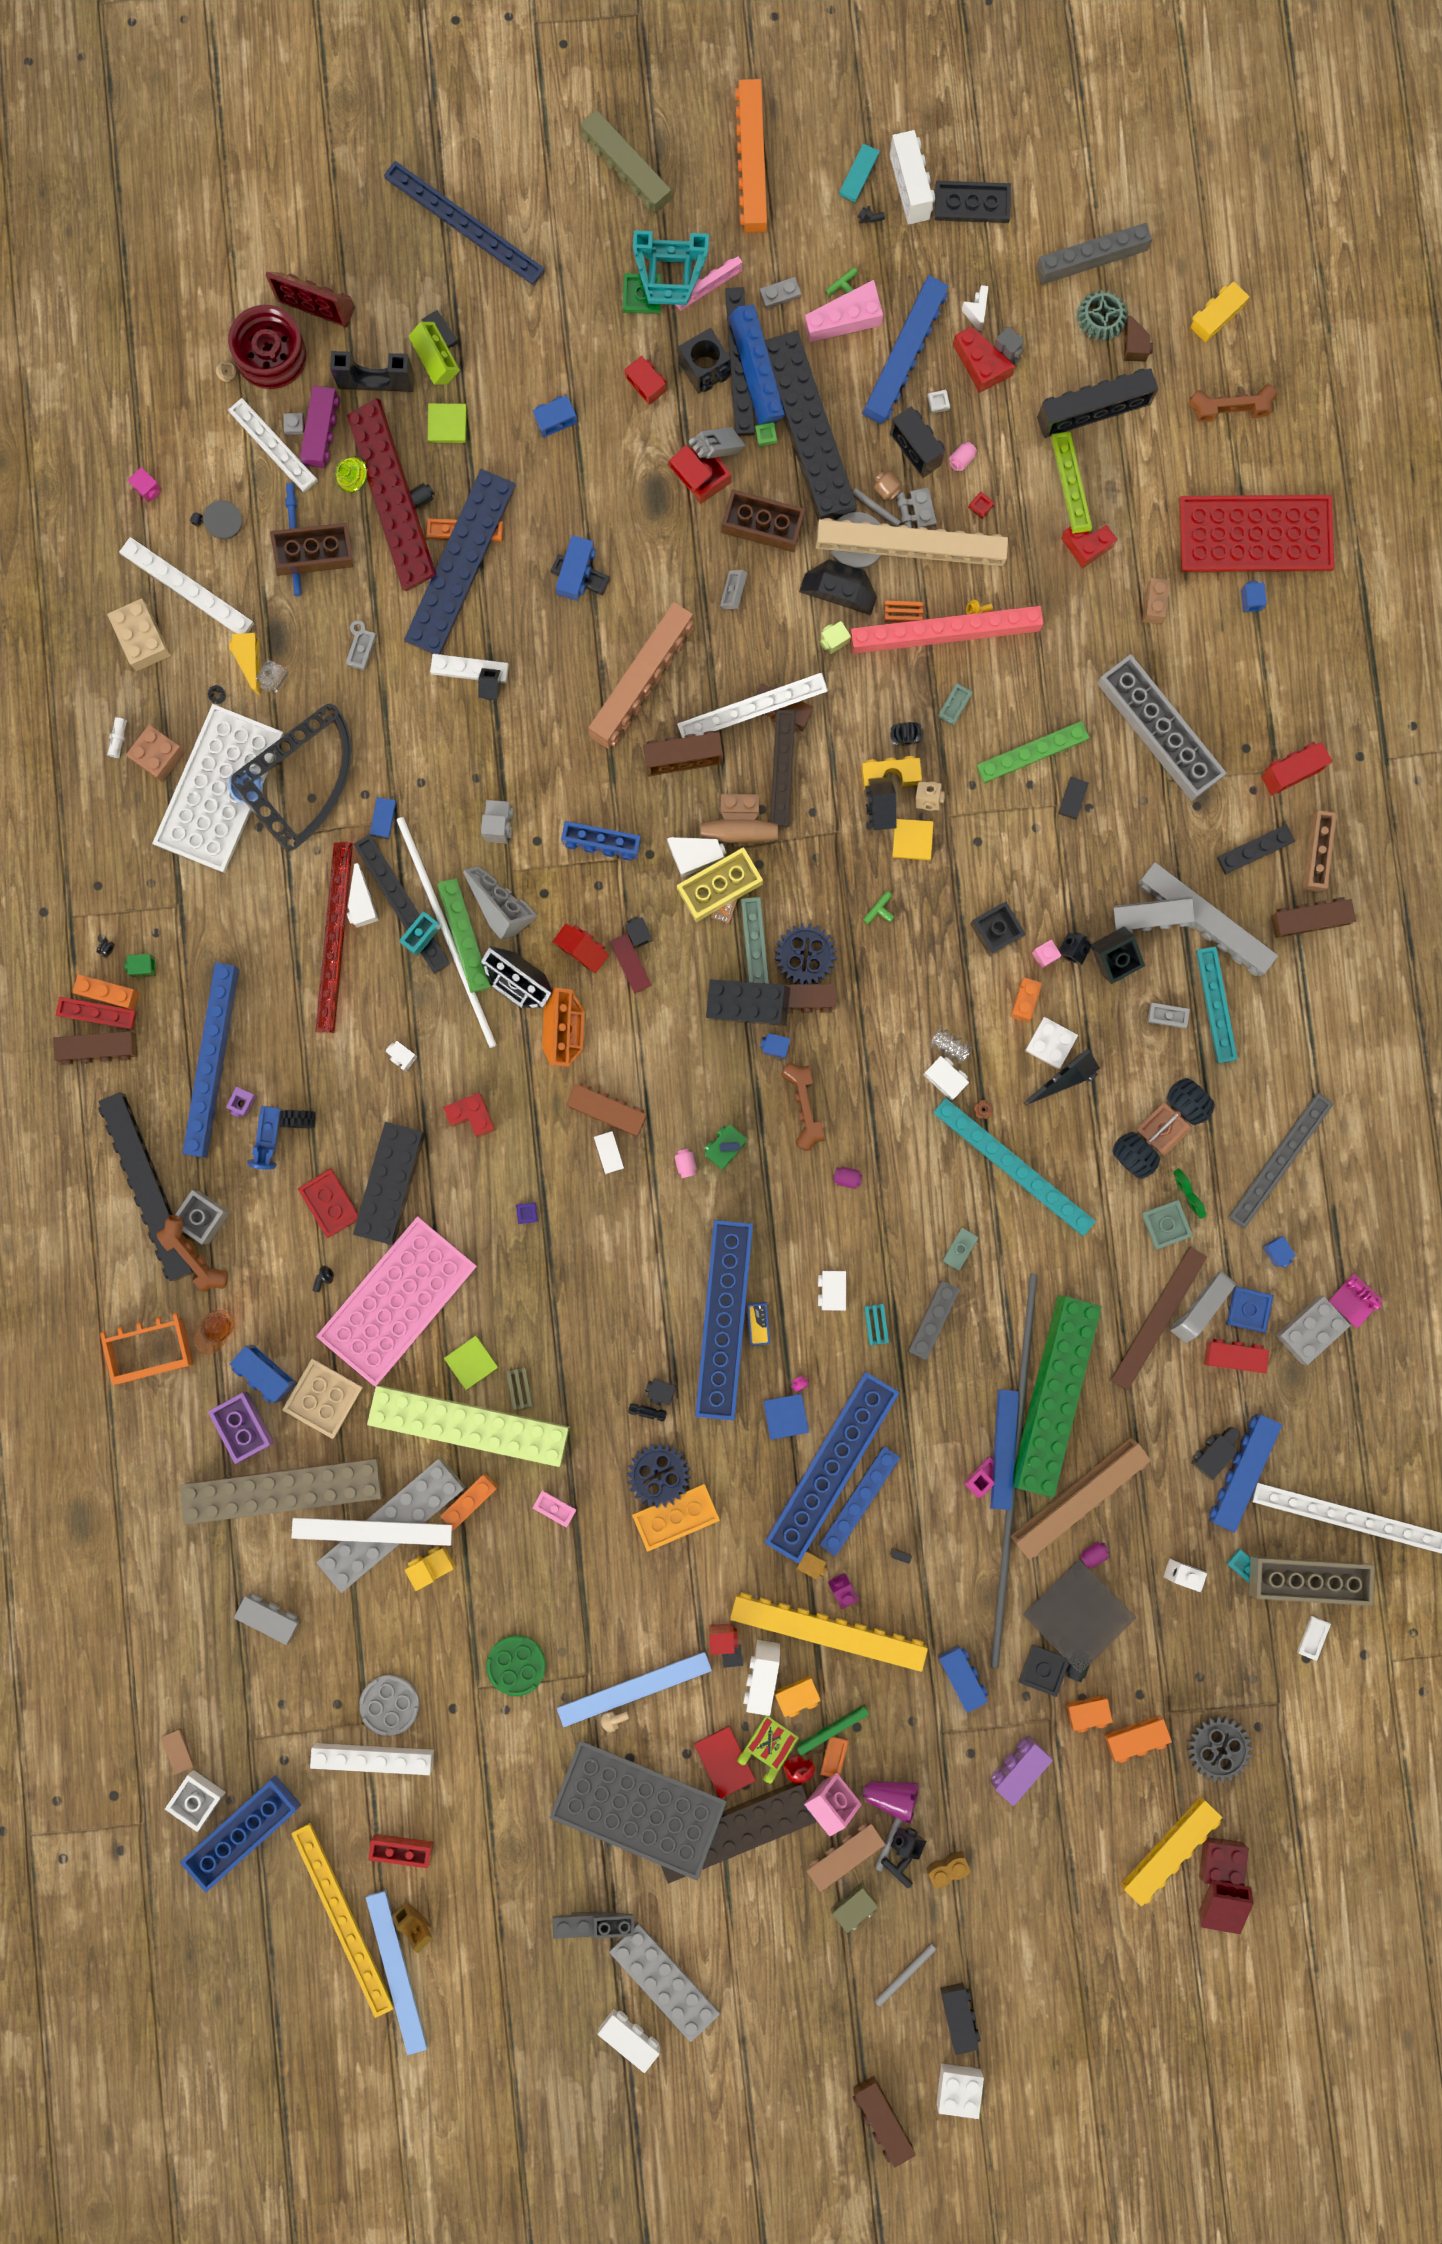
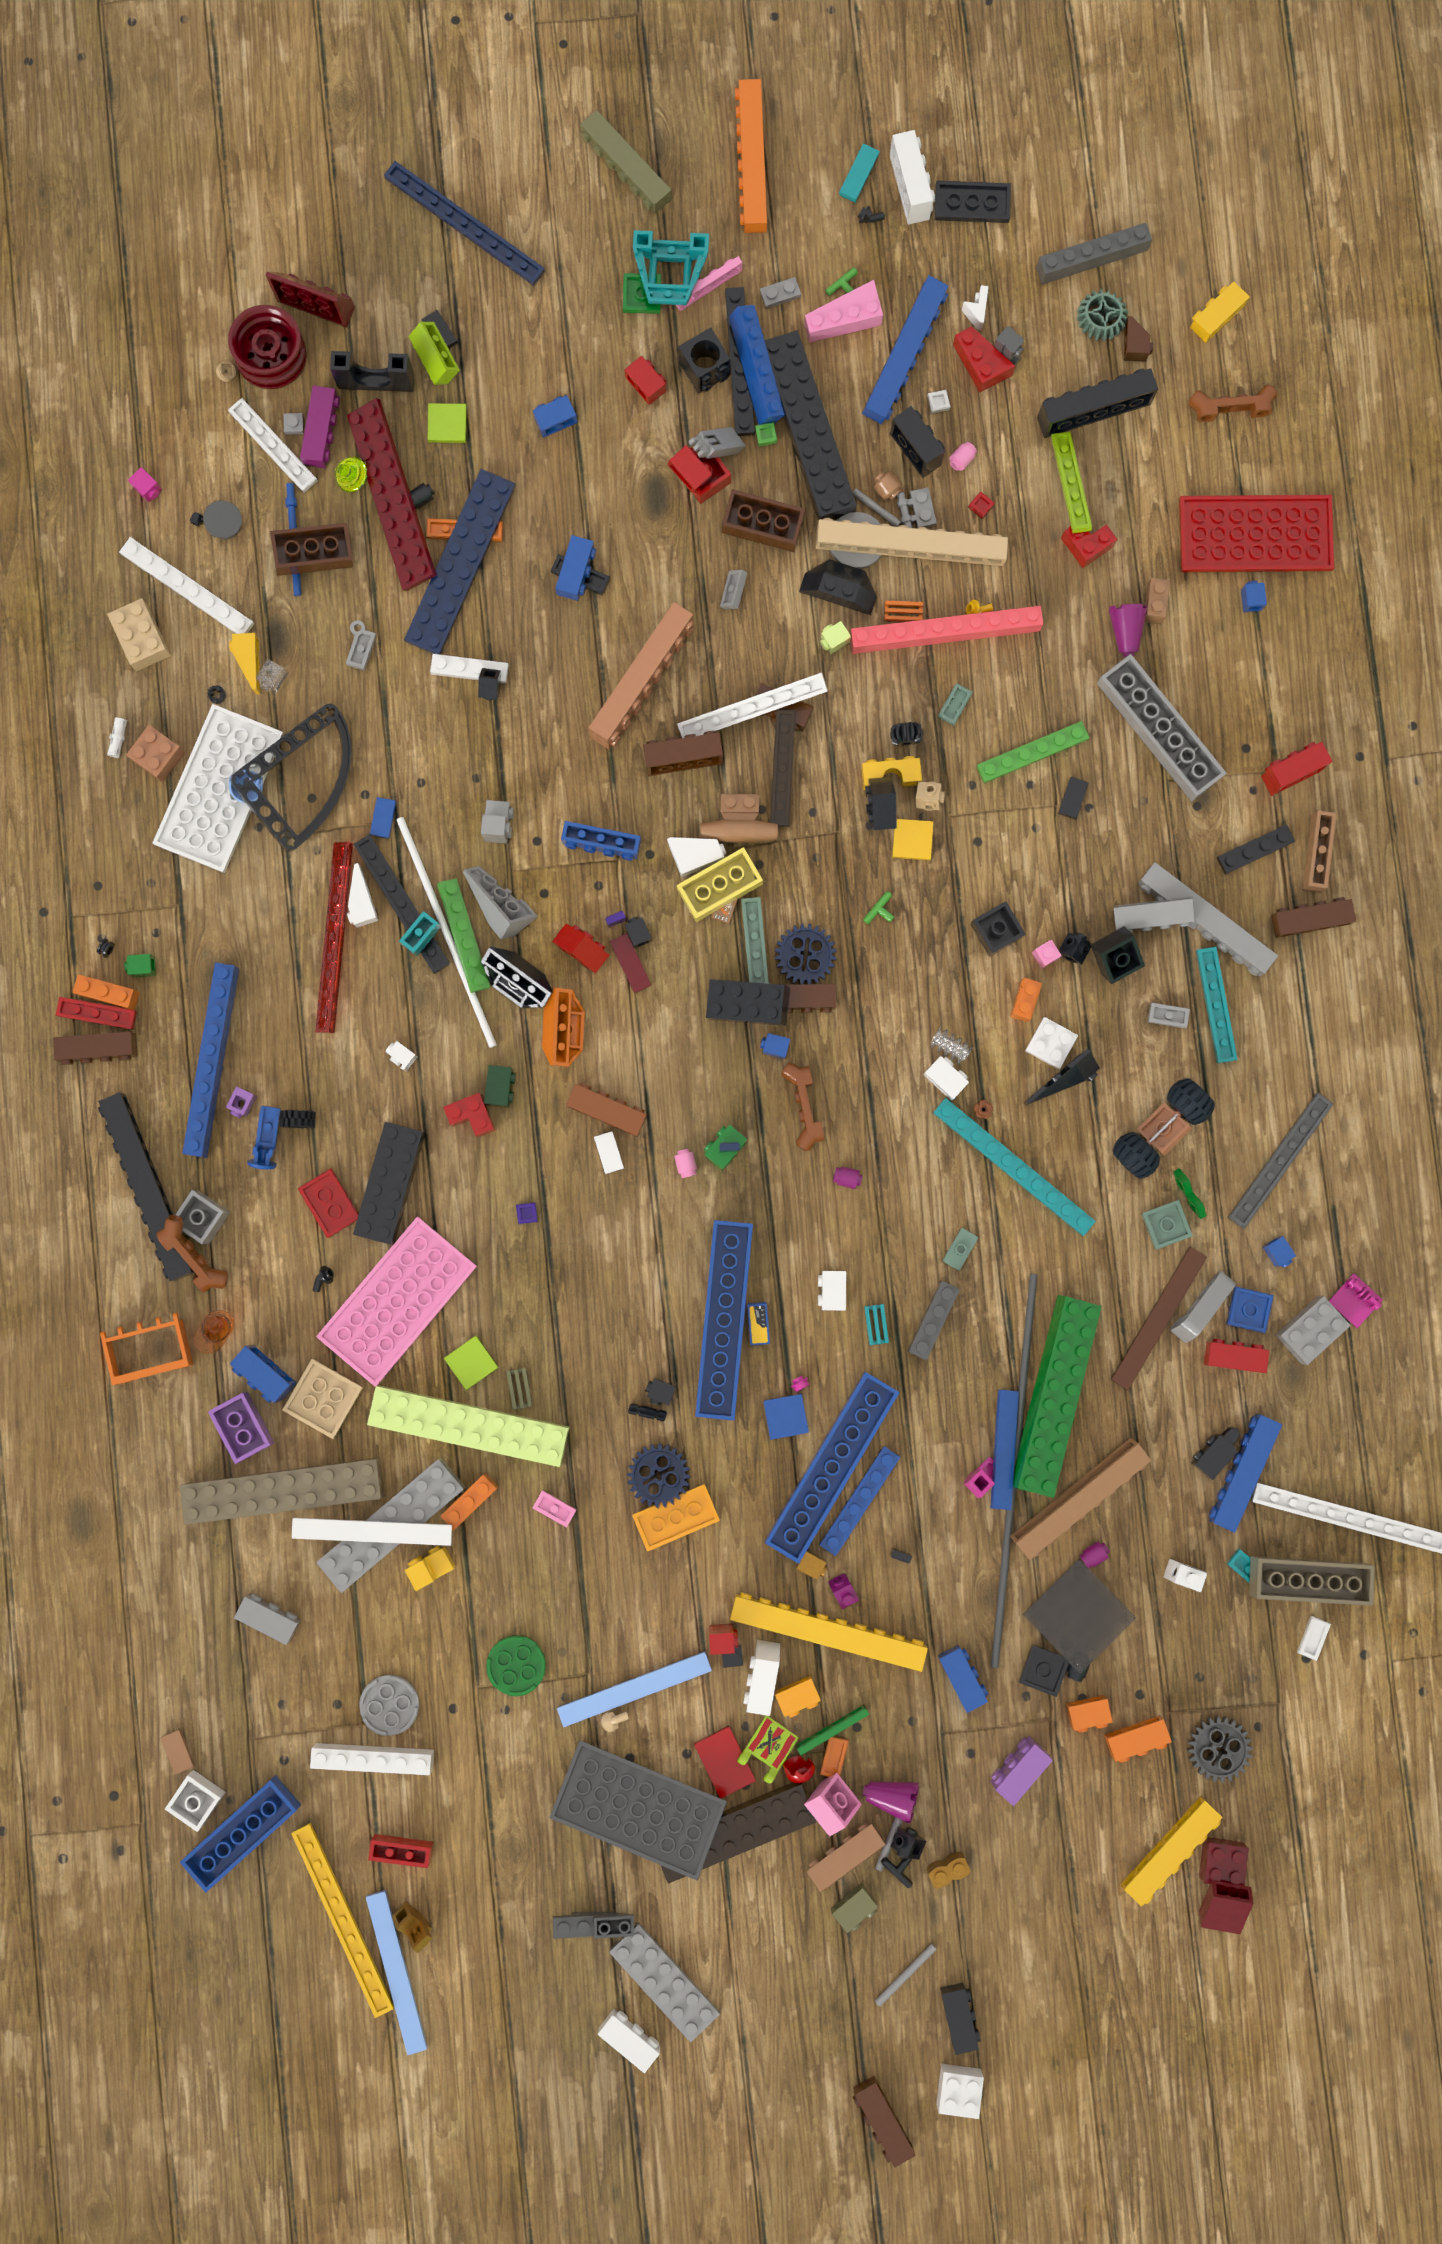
none -> dark green brick [484,1065,516,1108]
none -> dark purple tile [605,911,626,928]
none -> magenta cone [1109,604,1147,657]

